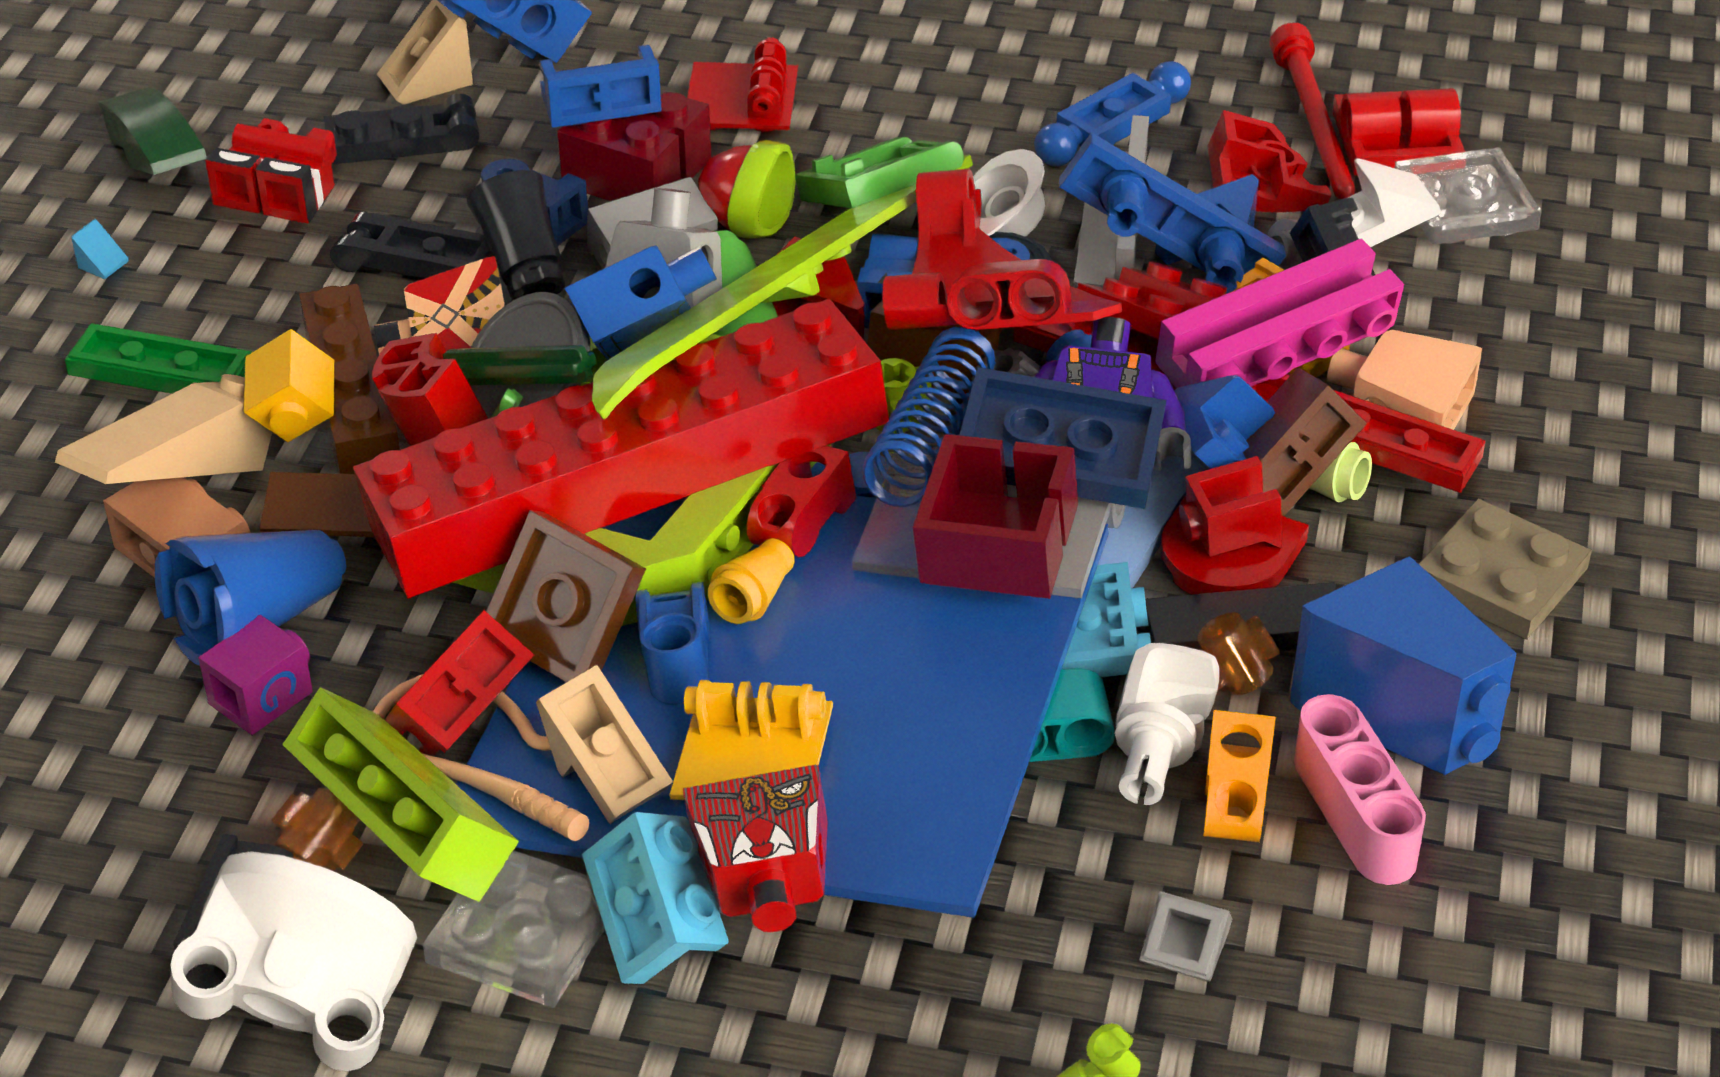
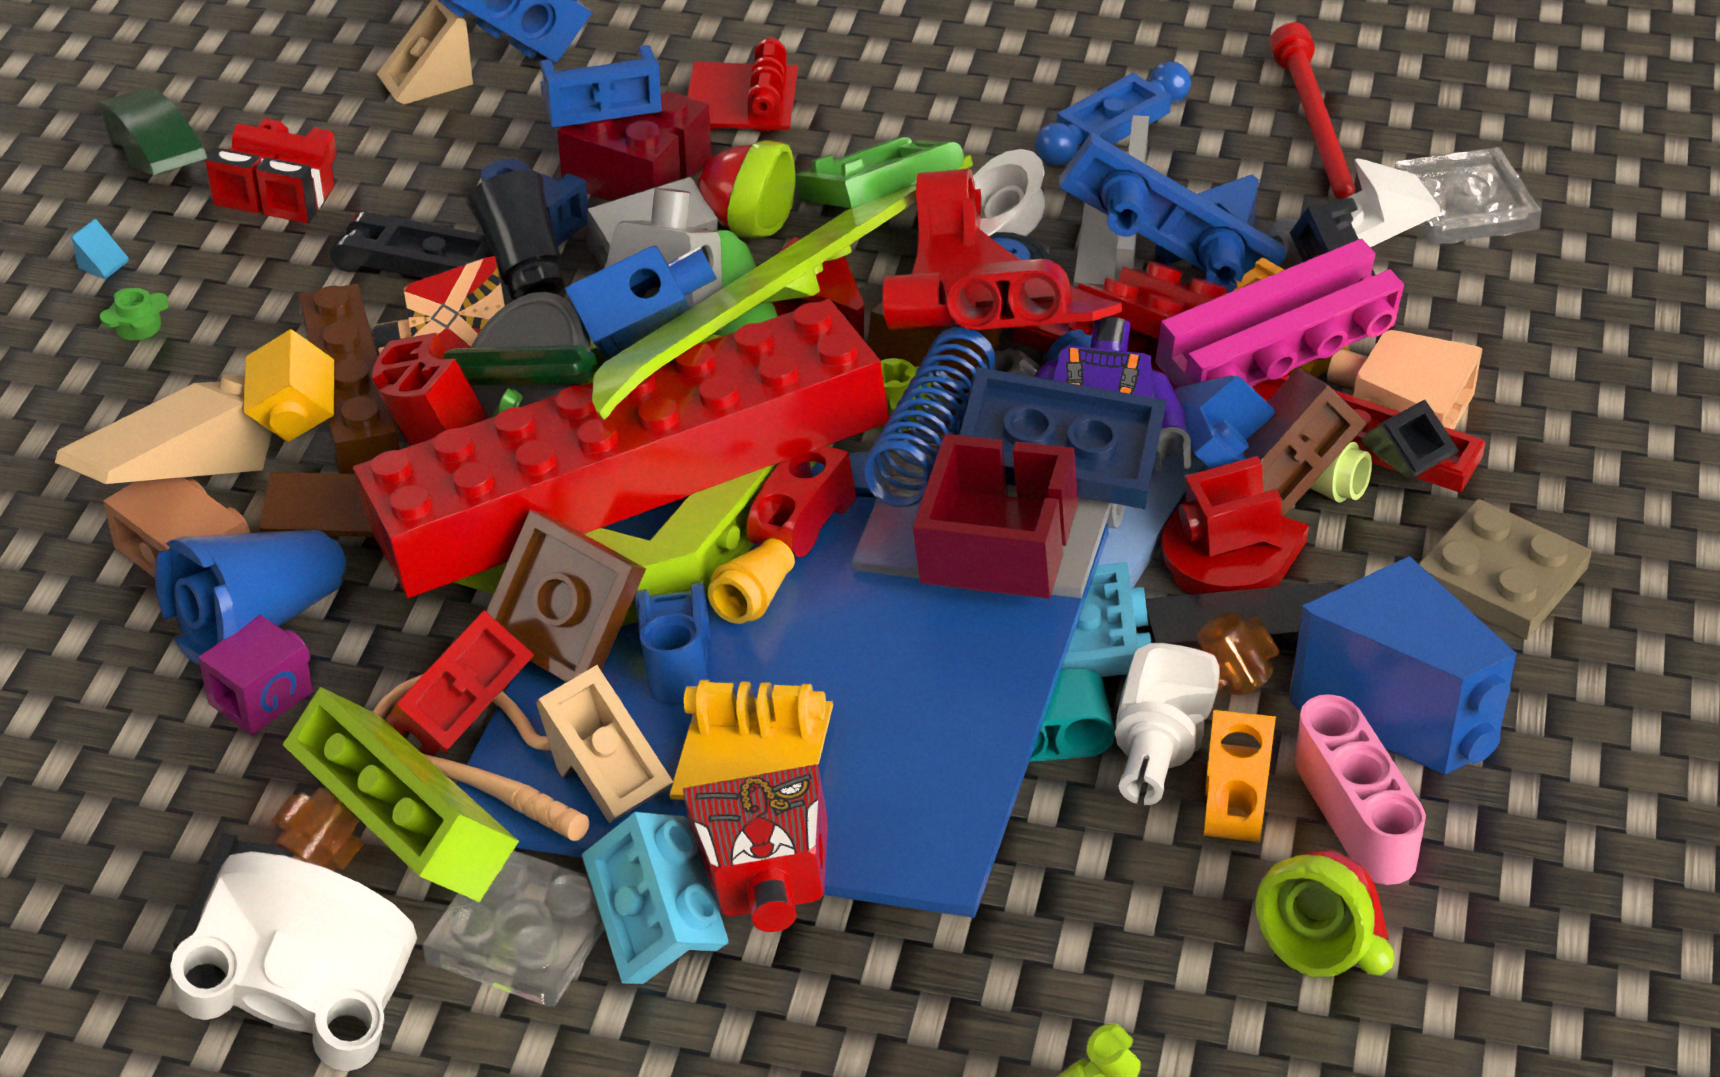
green tile [65,323,253,394] -> none
black plate [324,93,480,165] -> none
blue leg [857,234,918,328] -> none
light grey slope [1139,891,1232,982] -> none
red slope [1208,110,1332,213] -> none
red plate [1332,88,1465,175] -> none
none -> bright green plate [100,288,169,341]
none -> lime piece [1255,850,1394,977]
none -> black slope [1361,399,1459,480]

